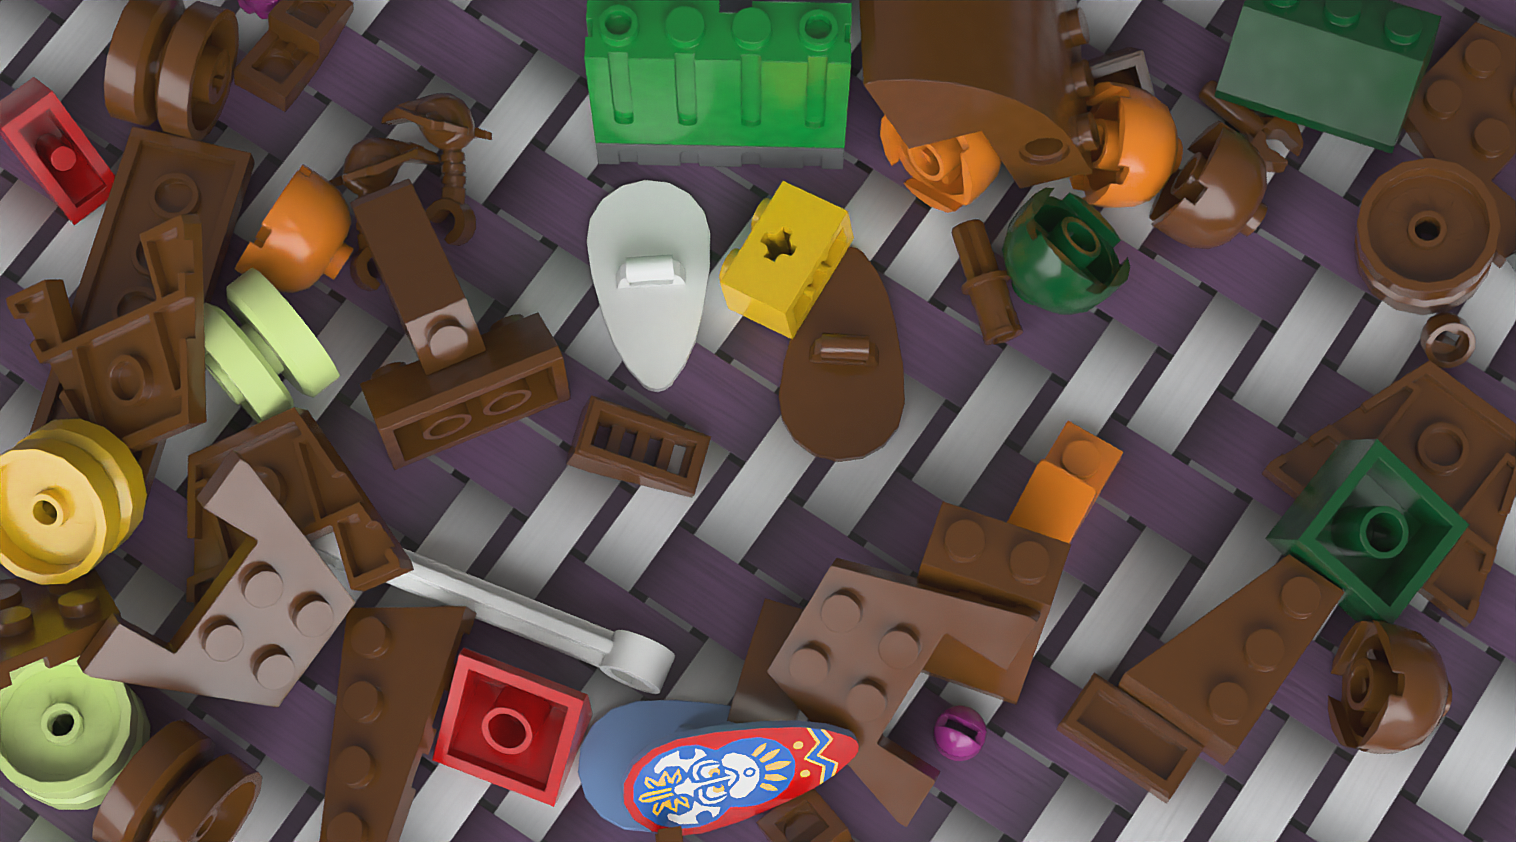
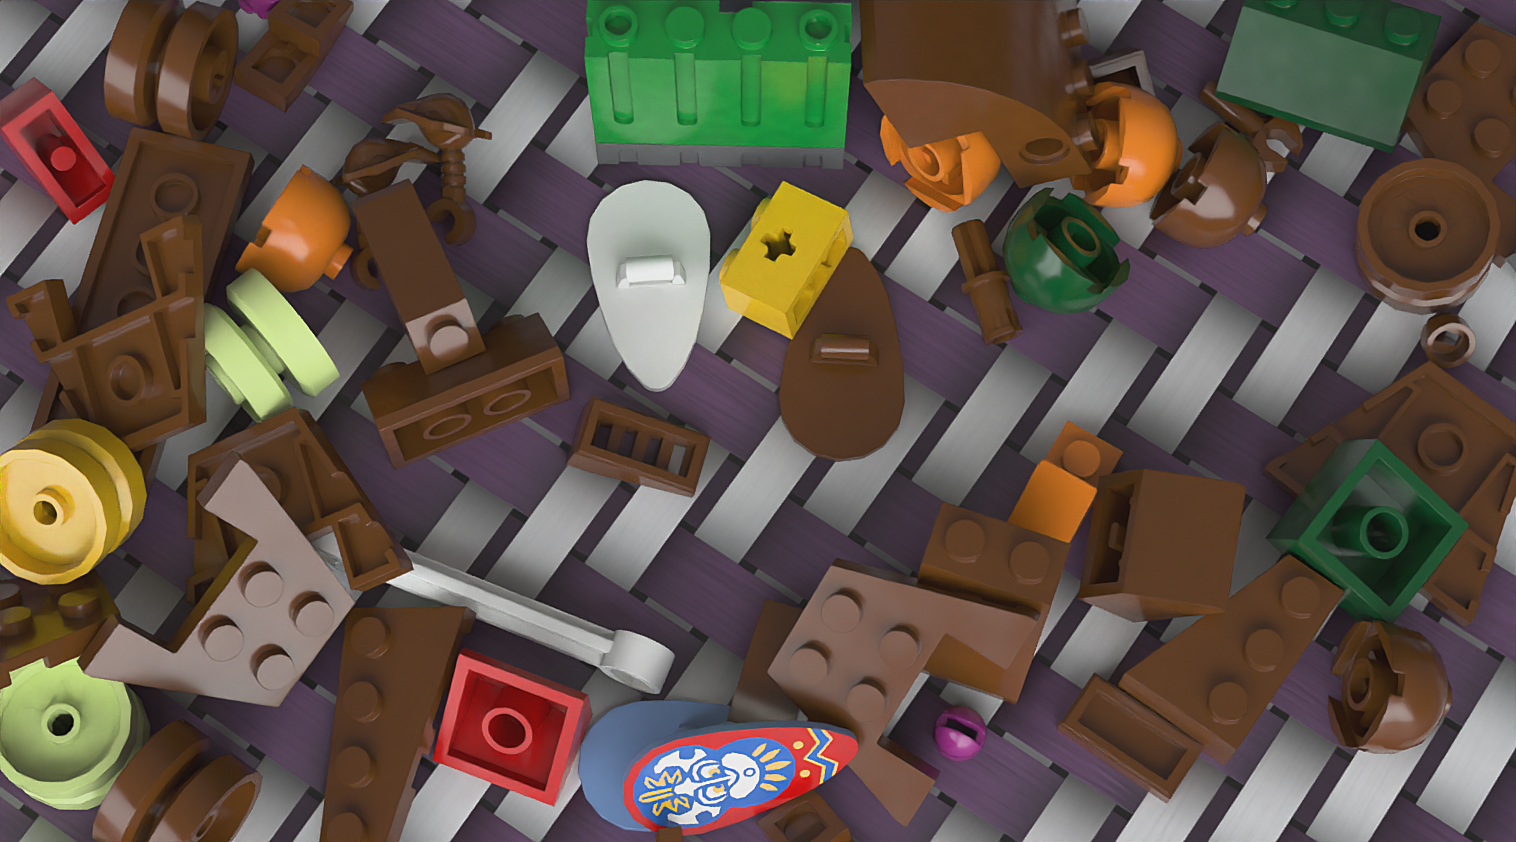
none -> reddish brown slope [1078,468,1246,623]

